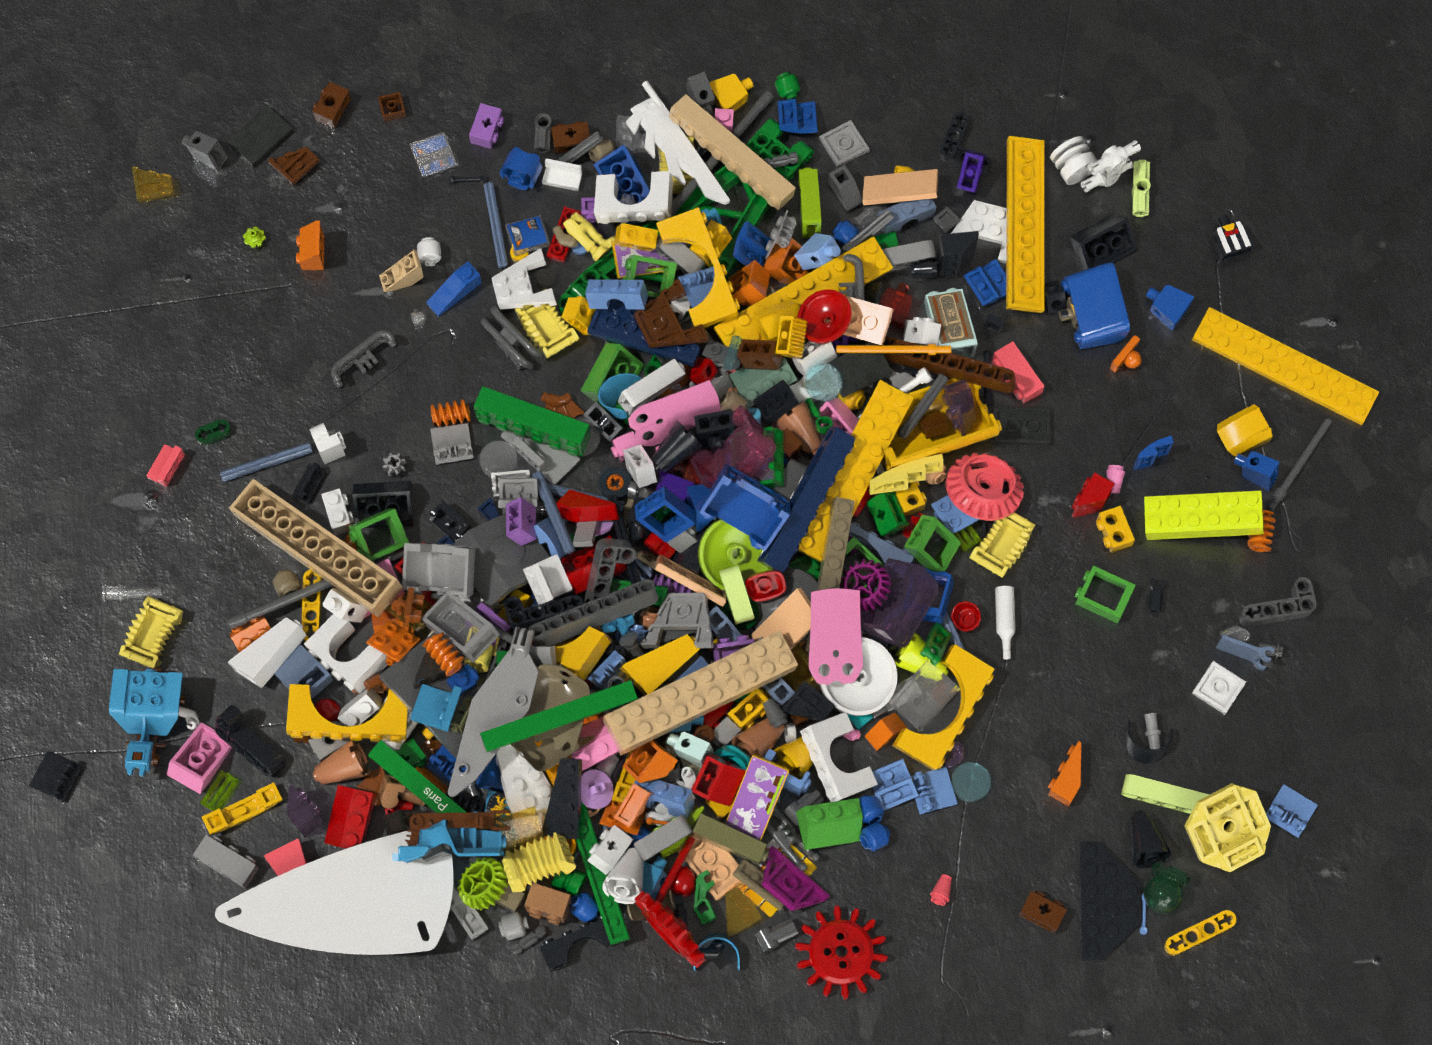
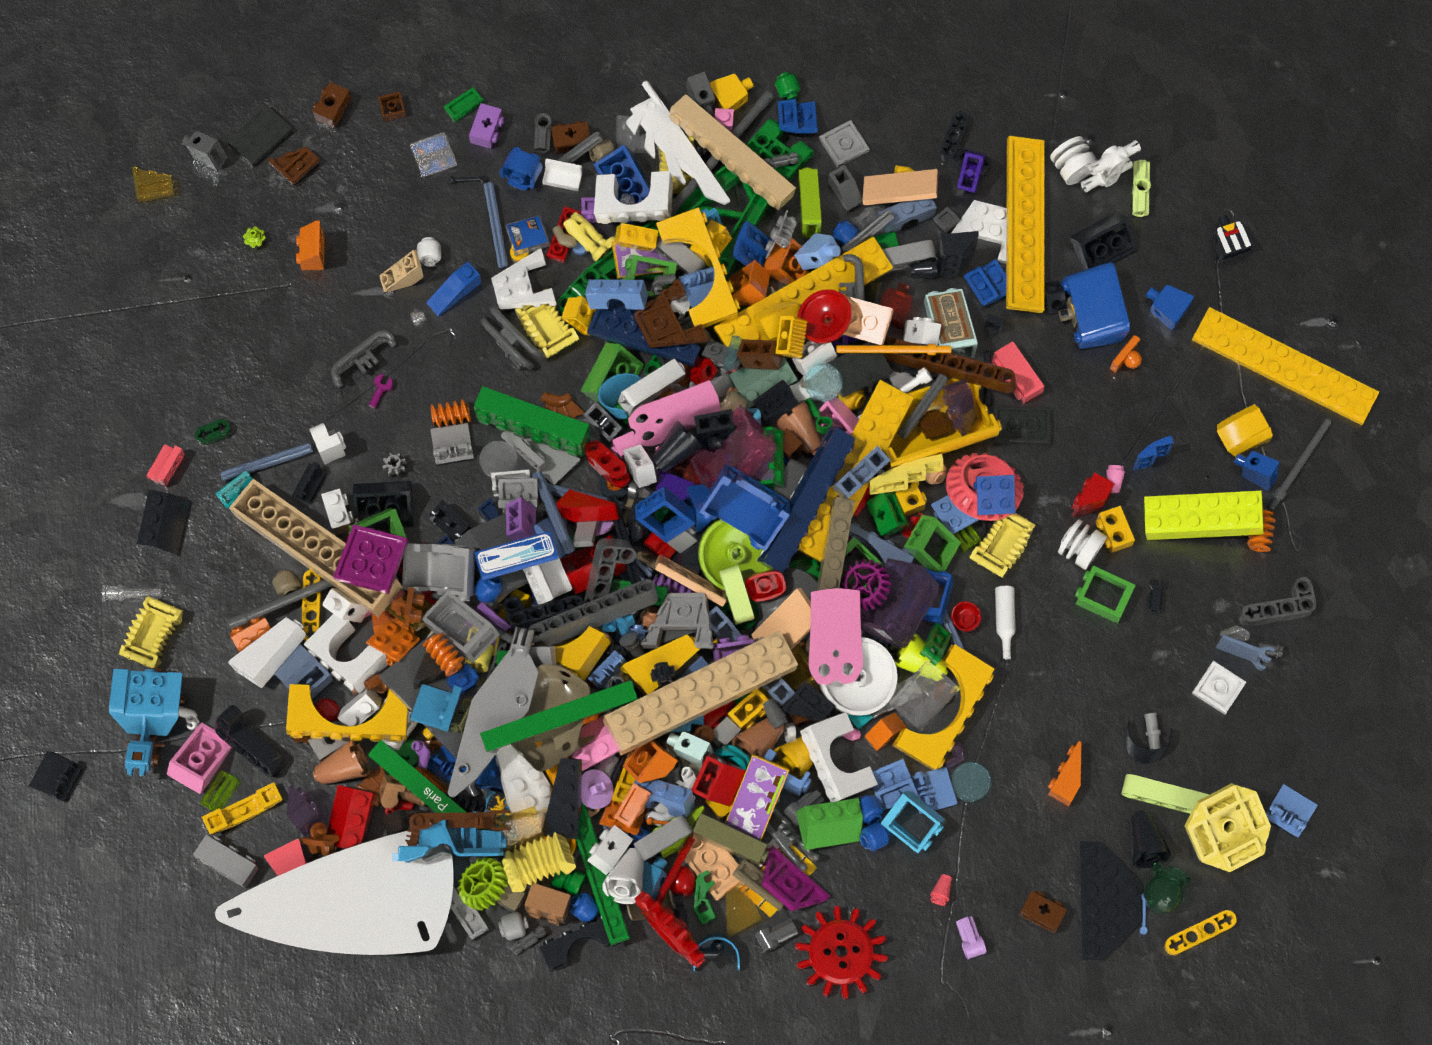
none -> black slope [136,490,190,557]
none -> teal plate [215,470,252,509]
none -> dark orange hips [300,822,340,856]
none -> magenta plate [333,524,409,594]
none -> magenta bar [369,374,393,409]
none -> medium lavender arm [411,740,431,769]
none -> green tile [443,87,484,122]
none -> slope [474,531,558,580]
none -> blue head [474,576,503,603]
none -> red piece [584,440,630,488]
none -> black gear [650,662,676,686]
none -> dark grey arm [651,274,676,295]
none -> sand blue arch [832,446,890,499]
none -> medium azure window [880,790,945,853]
none -> lavender piece [956,916,987,959]
none -> blue hinge [973,475,1015,515]
none -> white wheel [1058,519,1107,570]

